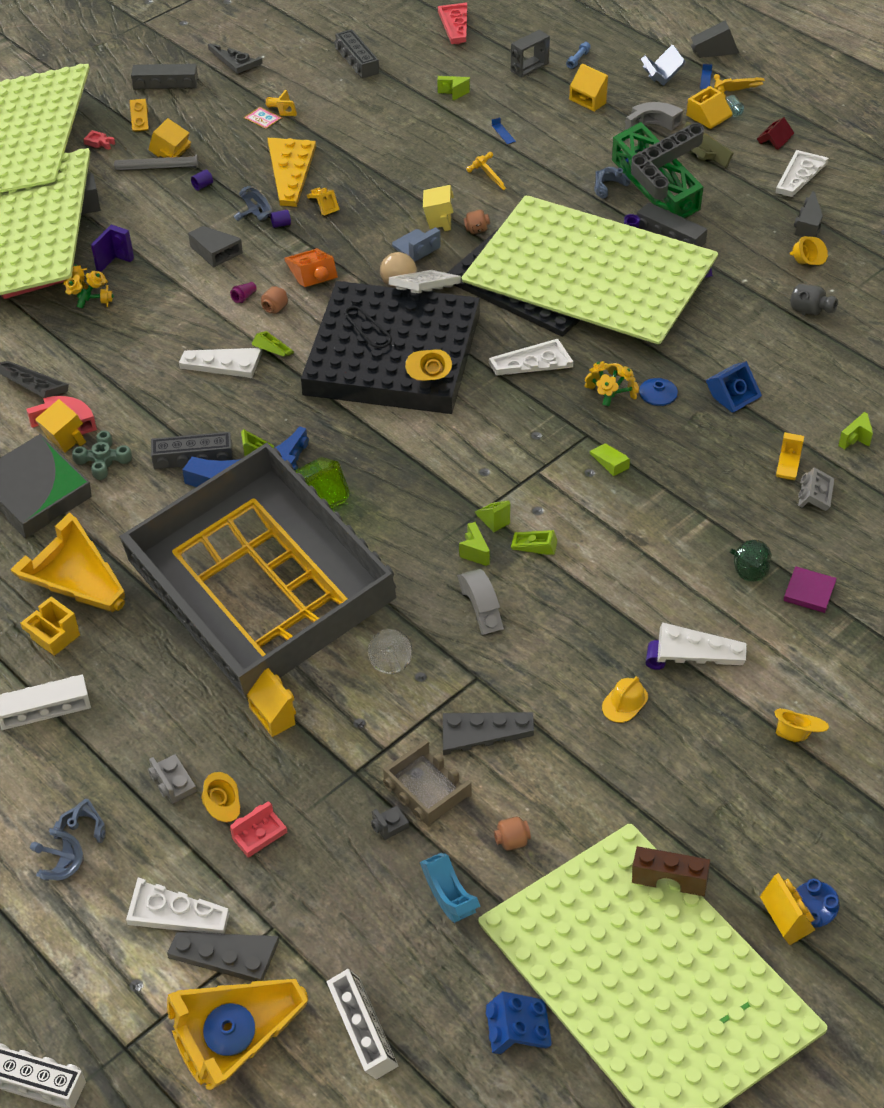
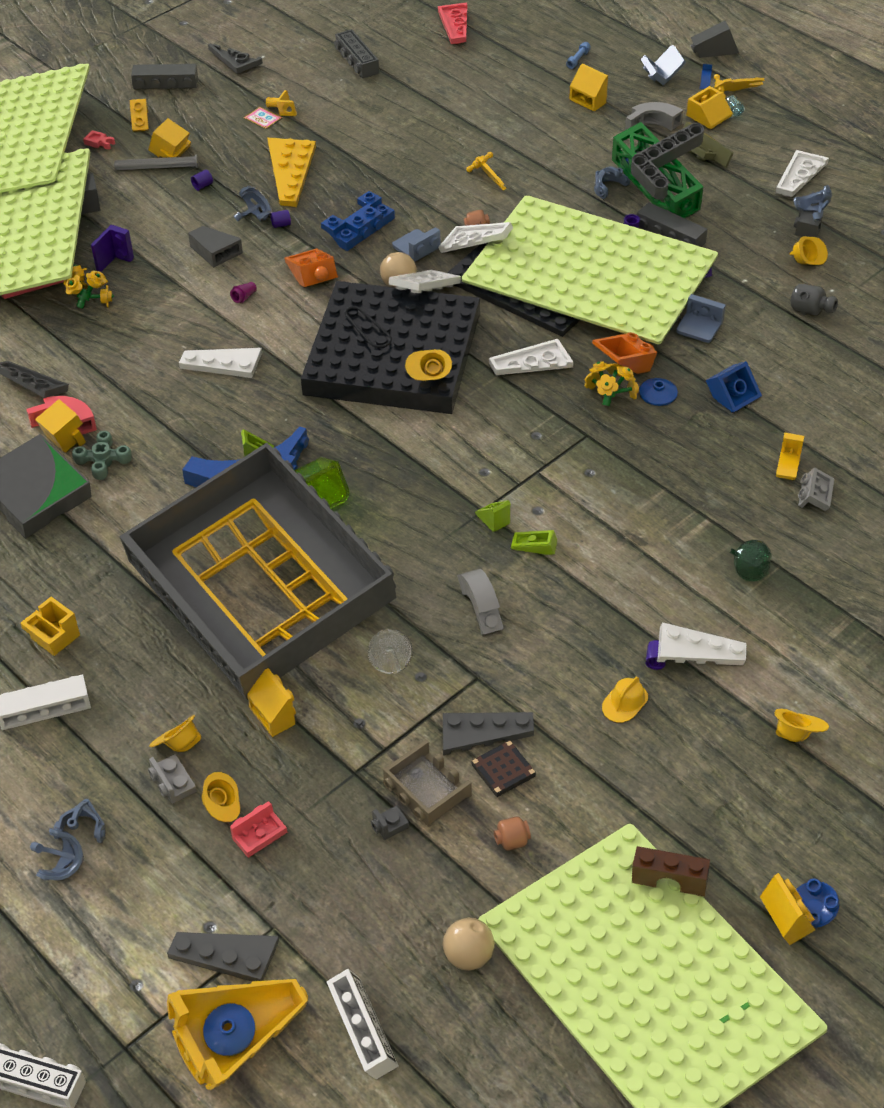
yellow cone [10,512,125,612] -> none
white wing [126,877,229,934] -> none
dark grey brick [151,432,233,469] -> none
lime slope [252,331,294,357] -> none
nougat head [261,286,288,314] -> none
yellow bracket [307,187,340,215] -> none
dark azure arch [420,853,481,923] -> none
light yellow plate [423,185,454,231] -> none
lime slope [437,76,470,100] -> none
lime slope [459,522,490,566] -> none
blue bracket [486,991,552,1054] -> none
blue piece [492,117,516,144] -> none
dark grey window [510,30,550,78] -> none
lime slope [589,443,630,477] -> none
dark red panel [757,117,794,150] -> none
magenta tile [783,566,837,613] -> none
lime slope [838,412,873,450] -> none
none -> yellow piece [149,715,201,752]
none -> blue bracket [321,191,395,251]
none -> white wing [438,222,513,253]
none -> tan piece [443,917,495,971]
none -> tile [472,740,536,797]
none -> orange slope [592,332,657,374]
none -> sand blue bracket [676,294,726,343]
none -> sand blue helmet [794,185,832,222]

